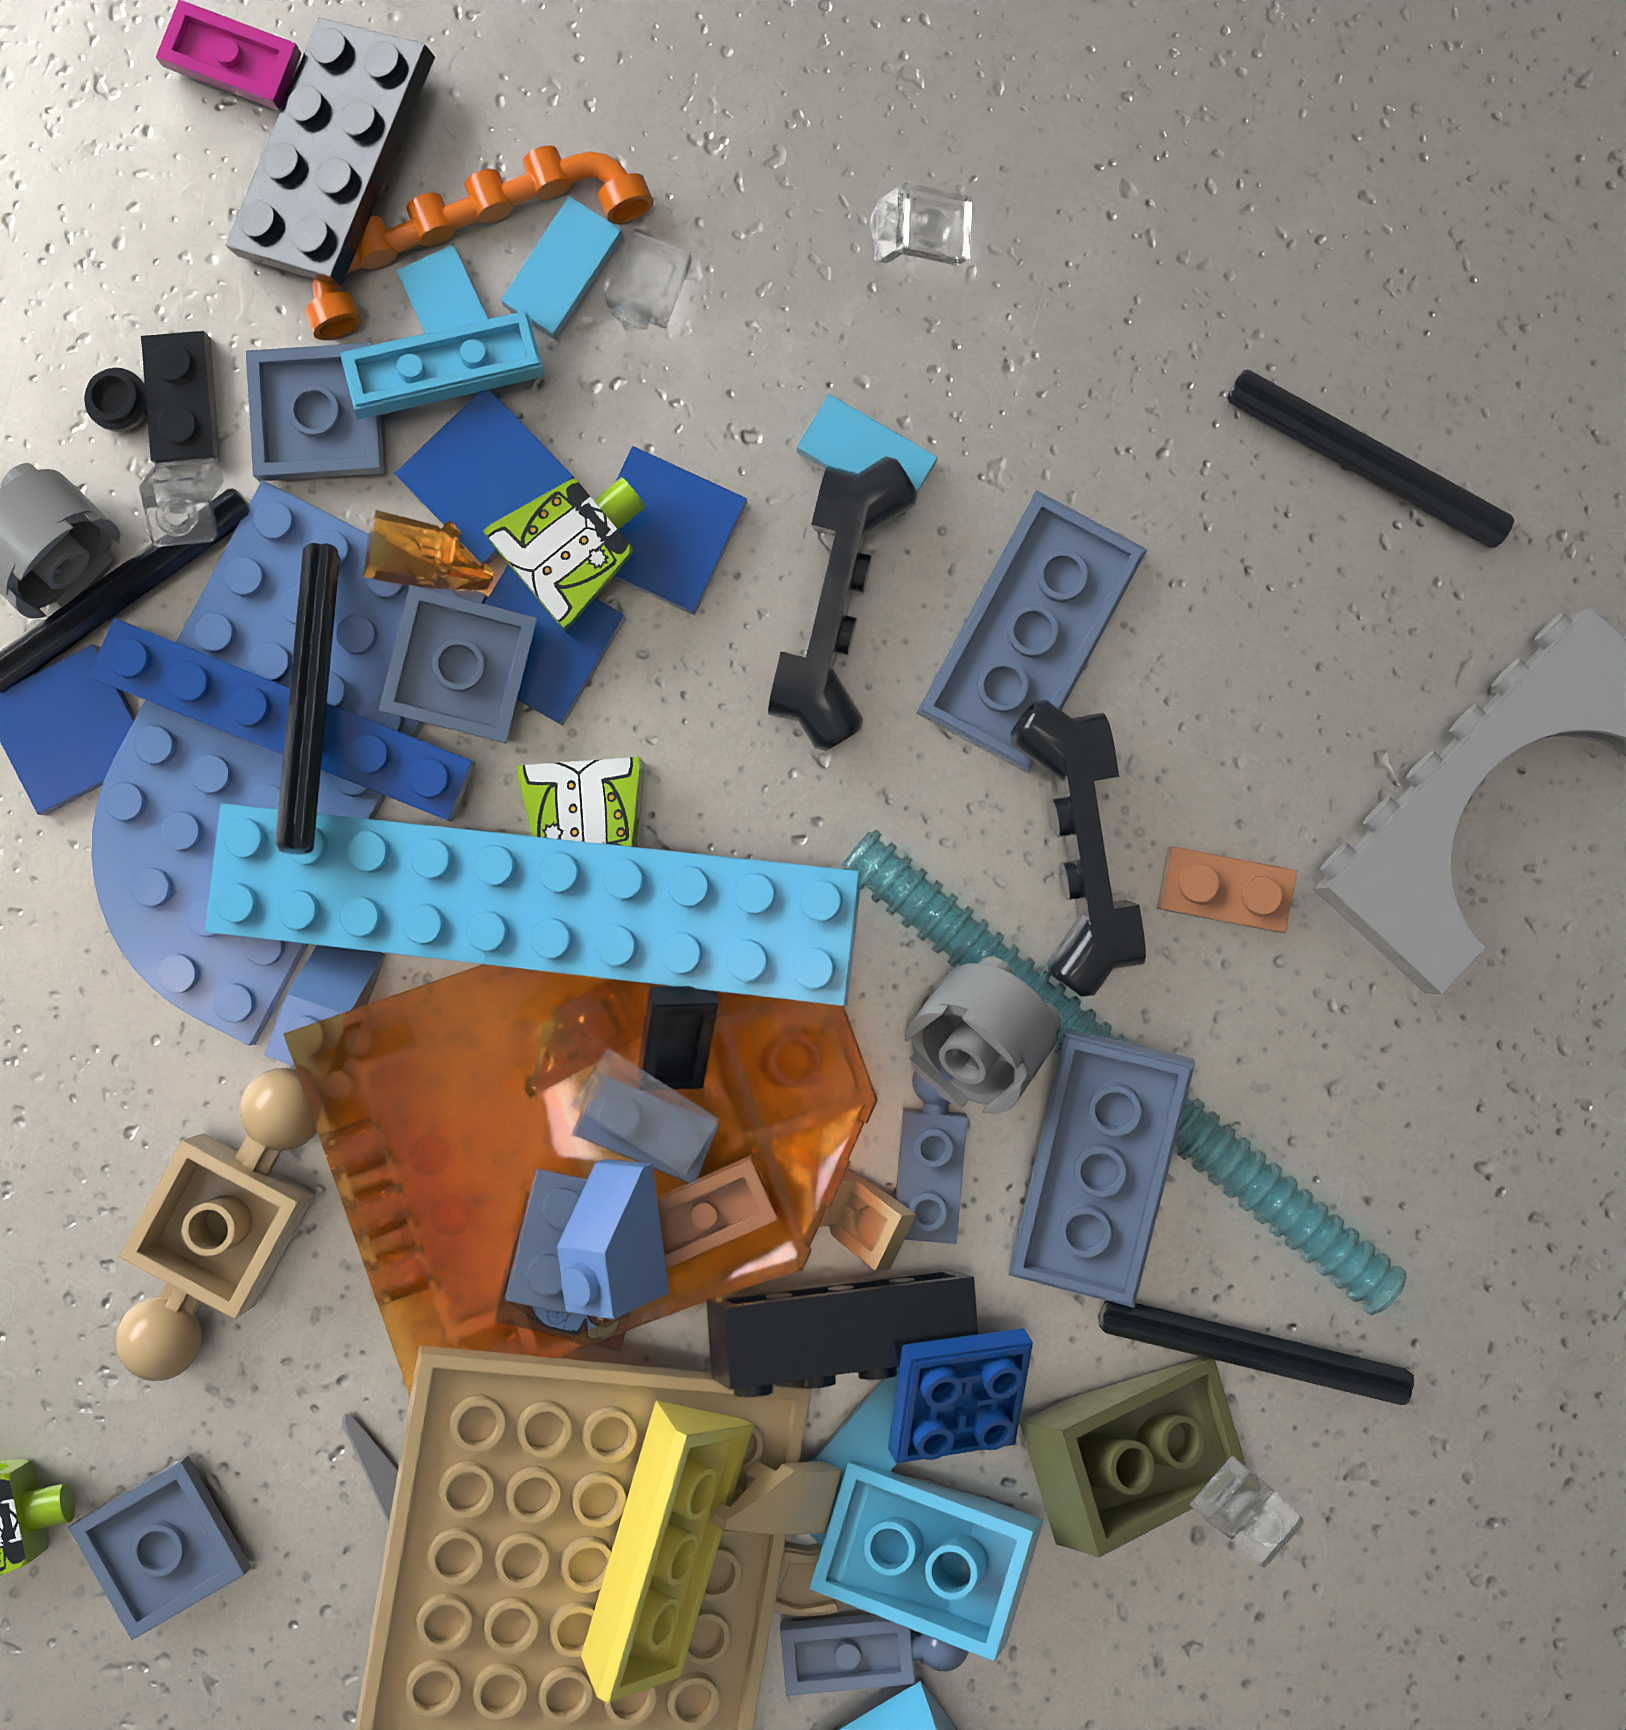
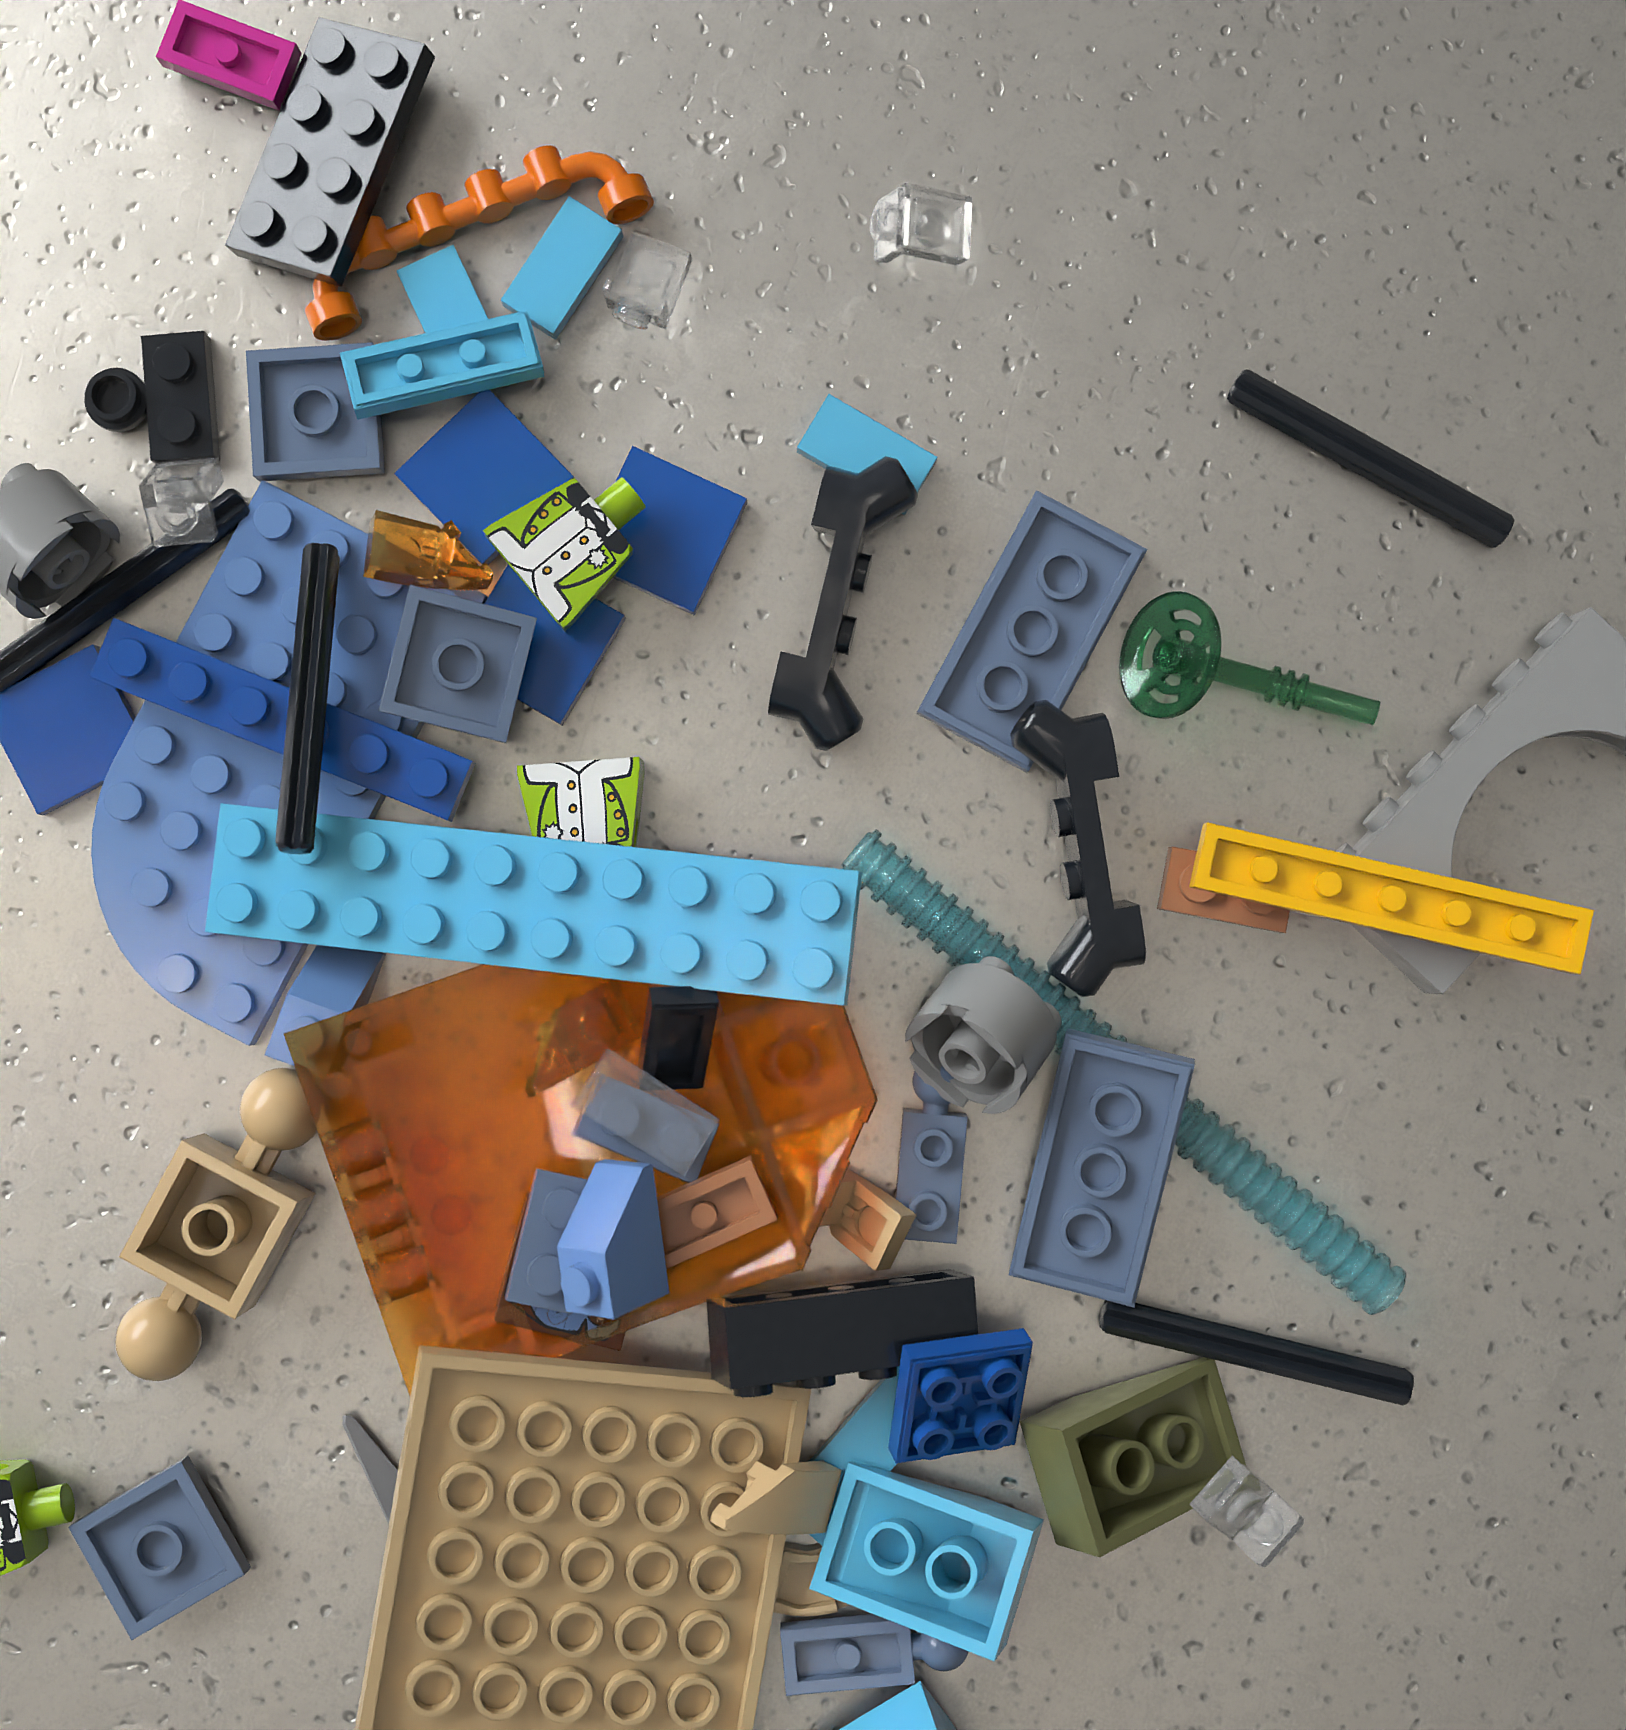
light yellow slope [581,1400,754,1703] -> none
none -> clear green dish [1119,591,1381,726]
none -> yellow plate [1189,823,1594,974]

